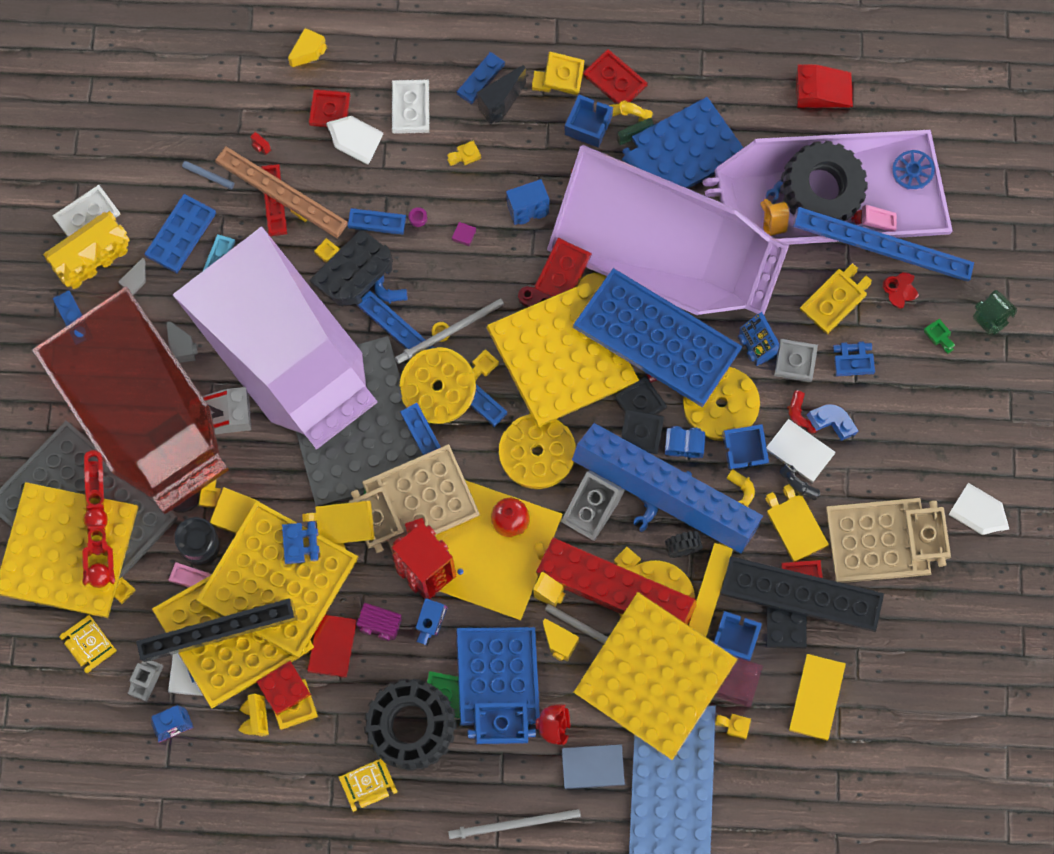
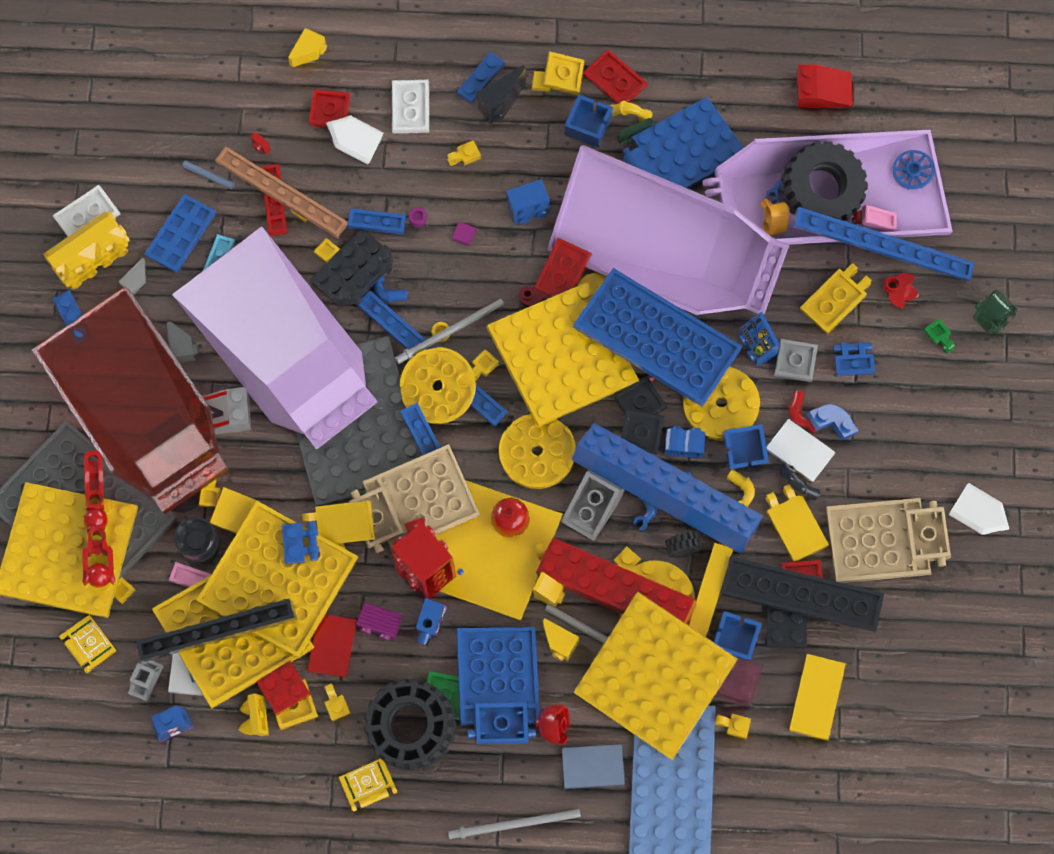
none -> yellow plate [324,684,351,722]

